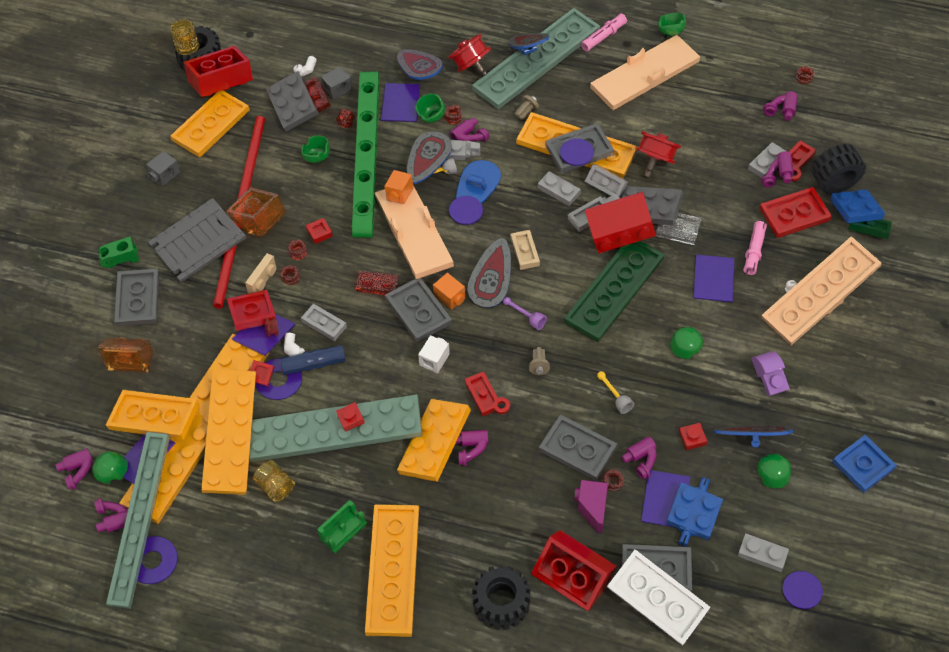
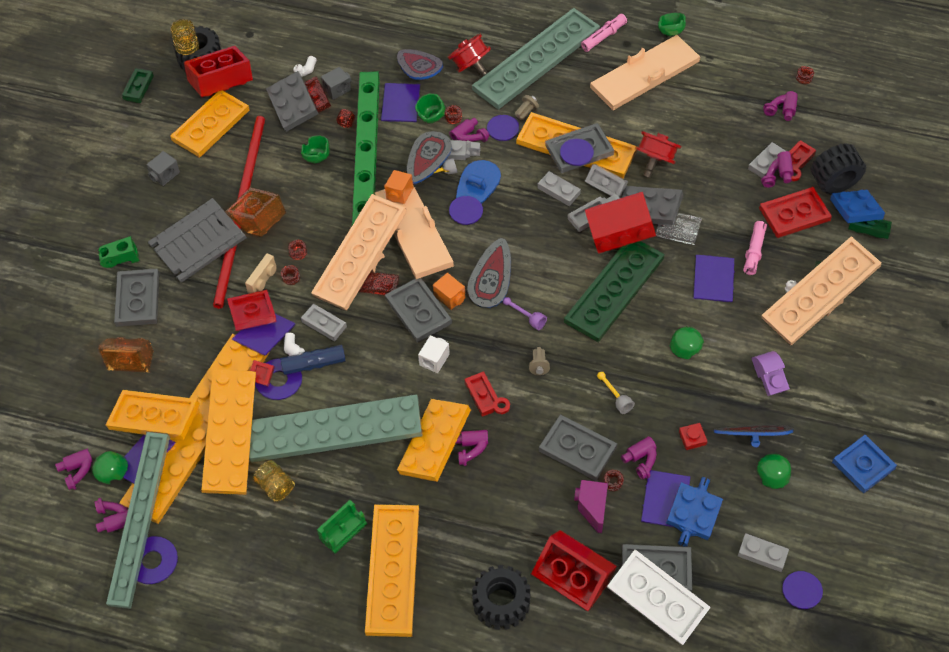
clear red bush [264,318,279,337] -> none
red plate [306,218,333,244] -> none
red plate [336,402,365,432] -> none
shield [508,33,550,55] -> none
tan plate [510,230,540,270] -> none
none -> dark green plate [122,68,154,103]
none -> light nougat piece [311,194,407,311]
none -> dark purple piece [487,115,519,141]

